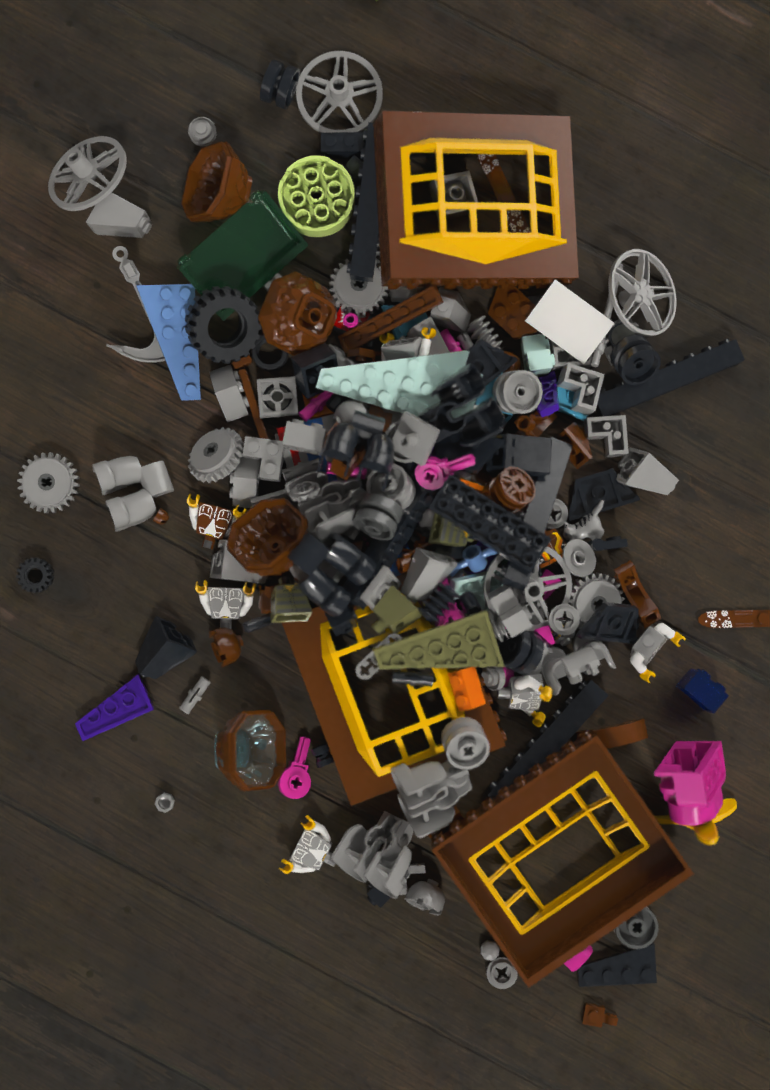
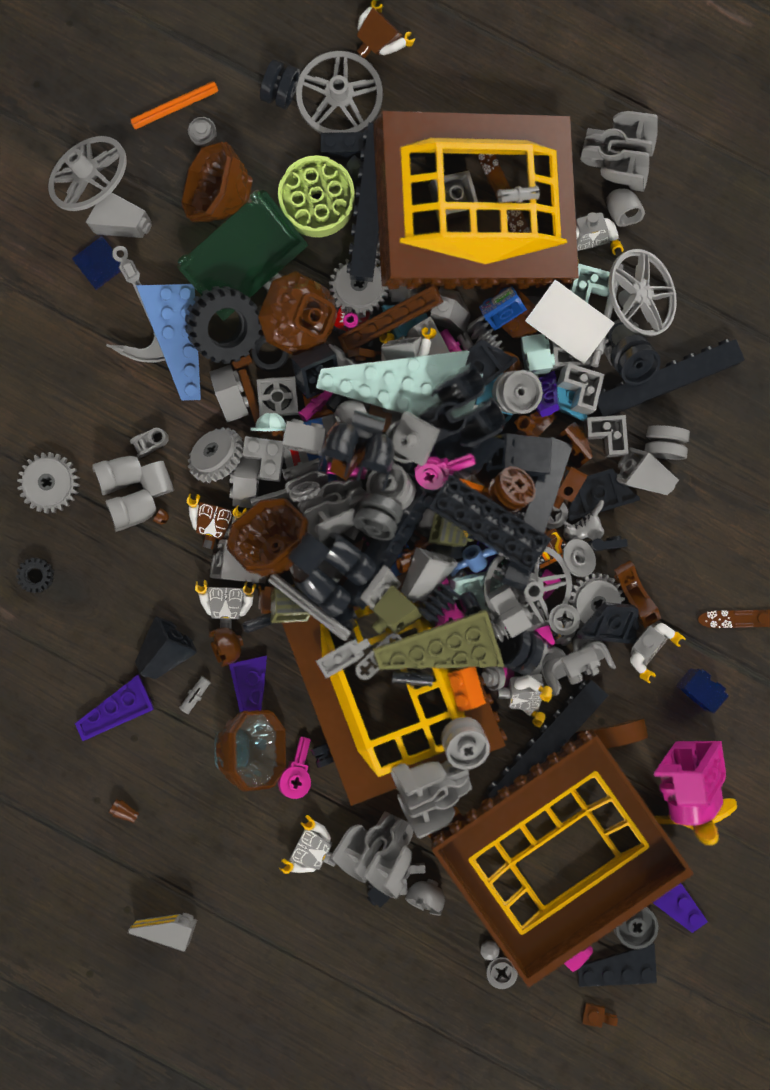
light grey tile [155,793,175,813] -> none
none -> clear blue plate [72,236,121,290]
none -> reddish brown cone [108,799,139,823]
none -> light grey slope [128,913,197,952]
none -> orange axle [130,81,218,129]
none -> light grey piece [130,428,169,458]
none -> dark purple wing [229,655,267,712]
none -> light aqua piece [250,413,286,441]
none -> light grey axle [269,573,350,640]
none -> light grey hinge [316,638,371,678]
none -> reddish brown torso [357,0,415,58]
none -> blue slope [479,286,527,331]
none -> light grey pin [498,186,540,203]
none -> reddish brown torso [553,465,588,509]
none -> light aqua brick [570,264,610,303]
none -> light grey torso [576,212,624,263]
none -> light grey piece [580,111,658,192]
none -> light grey piece [606,188,645,227]
none -> light grey wheel [644,426,690,460]
none -> dark purple wing [653,883,708,933]

